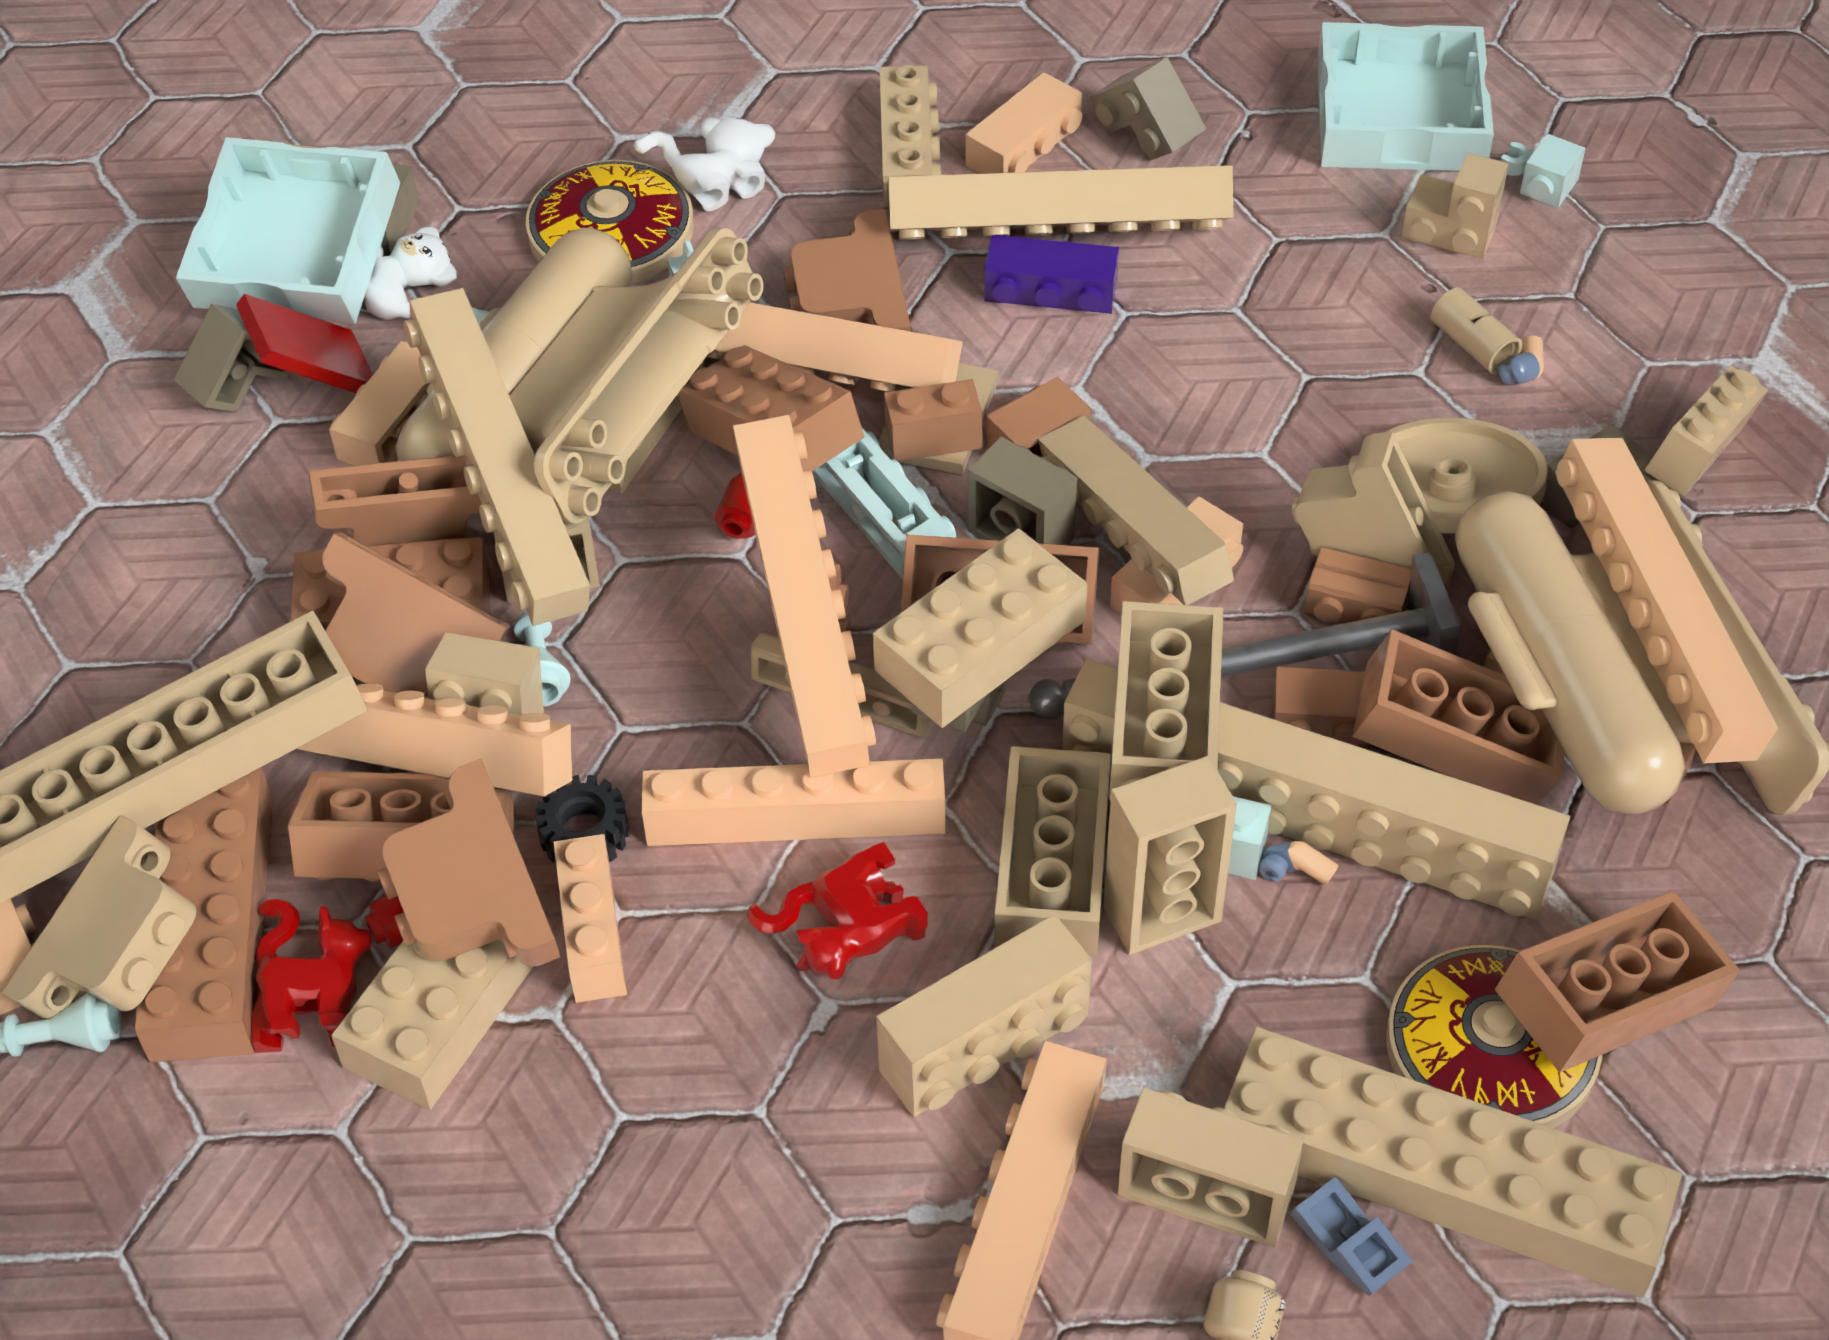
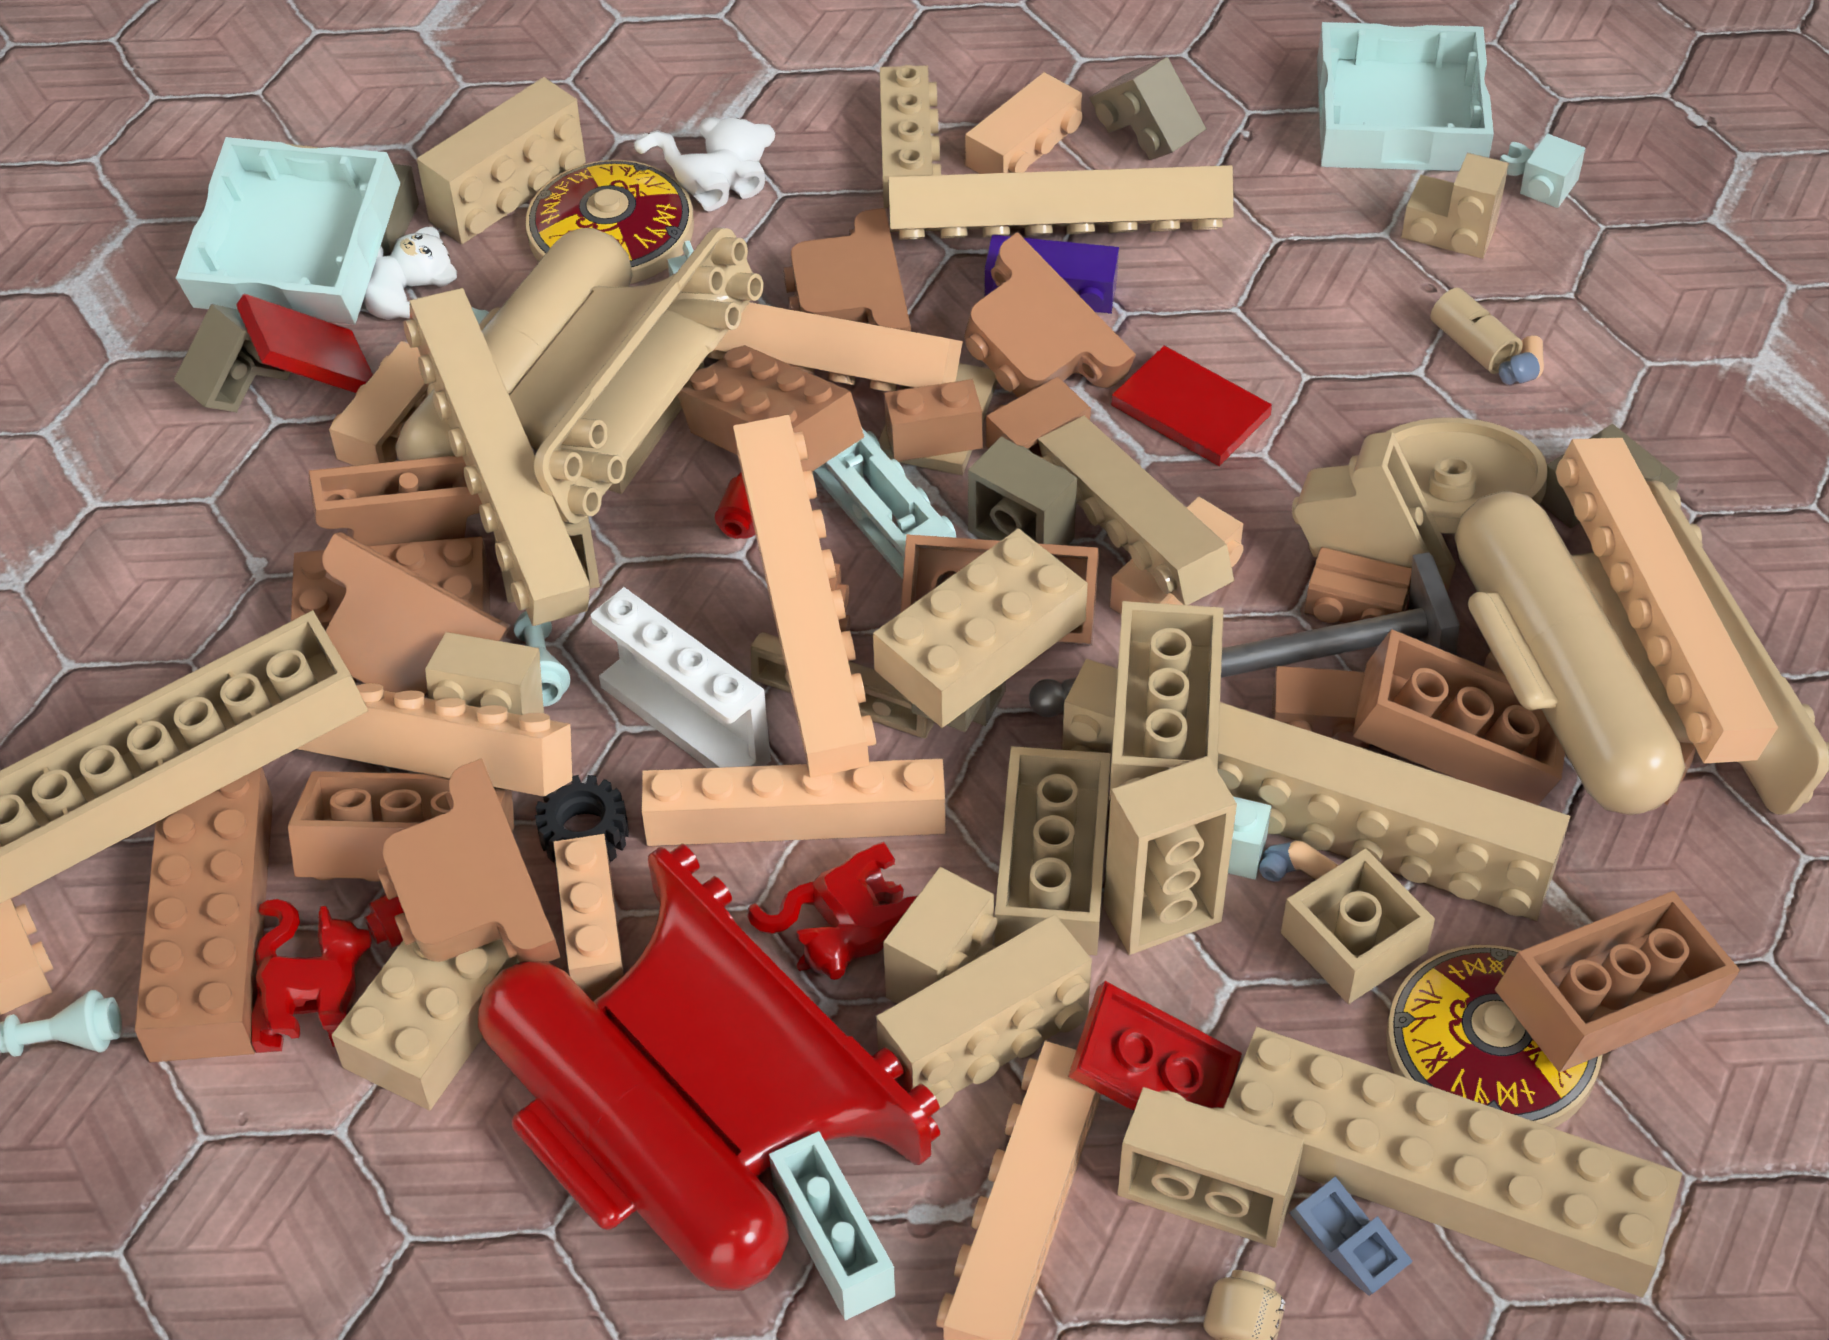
tan brick [2,815,196,1020] -> none
tan brick [1644,365,1768,497] -> none
none -> tan brick [416,77,586,245]
none -> red piece [478,843,941,1291]
none -> white panel [591,587,771,768]
none -> light aqua brick [769,1131,895,1320]
none -> tan brick [883,867,997,1004]
none -> nougat brick [964,232,1136,398]
none -> red tile [1068,981,1242,1111]
none -> red tile [1111,345,1272,466]
none -> tan brick [1281,848,1435,1004]

